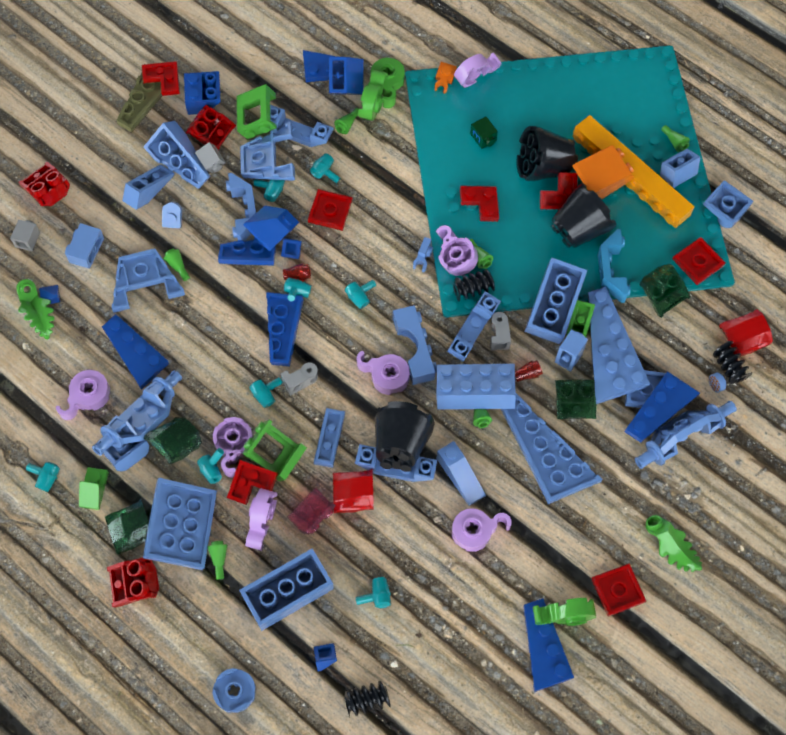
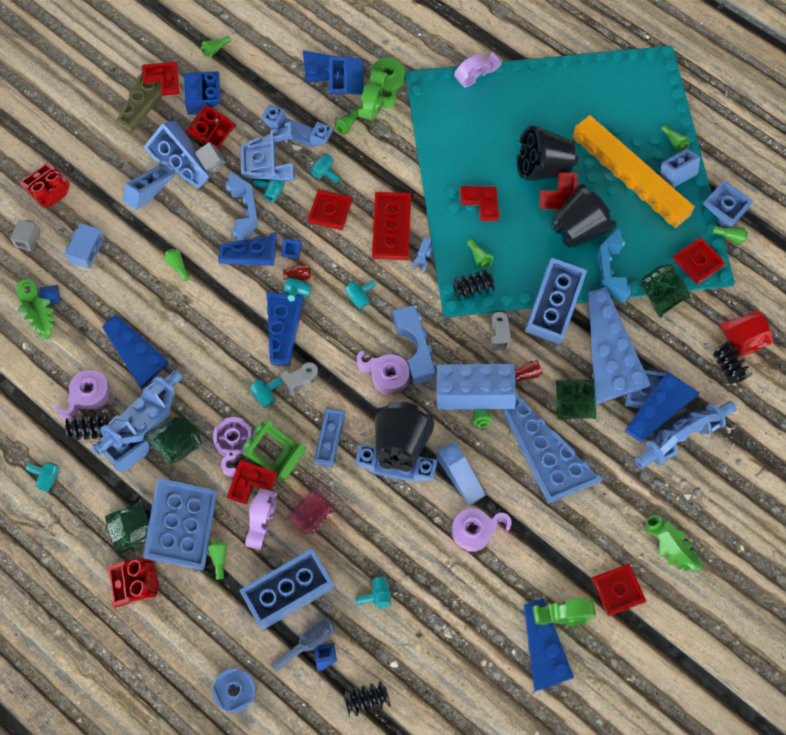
bright green slope [79,467,109,510] -> none
medium blue wing [112,248,185,313] -> none
plate [162,202,182,228] -> none
teal piece [197,448,224,484] -> none
bright green window [237,84,277,140] -> none
blue slope [243,206,299,251] -> none
red slope [333,469,374,513] -> none
orange plate [435,62,457,94] -> none
lavender piece [436,225,478,276] -> none
medium blue slope [447,291,501,362] -> none
dark green brick [470,117,498,149] -> none
medium blue brick [555,329,588,372] -> none
bright green slope [566,300,595,338] -> none
orange slope [572,145,634,199] -> none
medium blue tile [709,372,726,393] -> none
none -> black piece [65,414,109,441]
none -> bright green cone [201,36,231,58]
none -> sand blue piece [271,619,335,672]
none -> red plate [372,192,411,260]
none -> bright green cone [712,226,748,245]

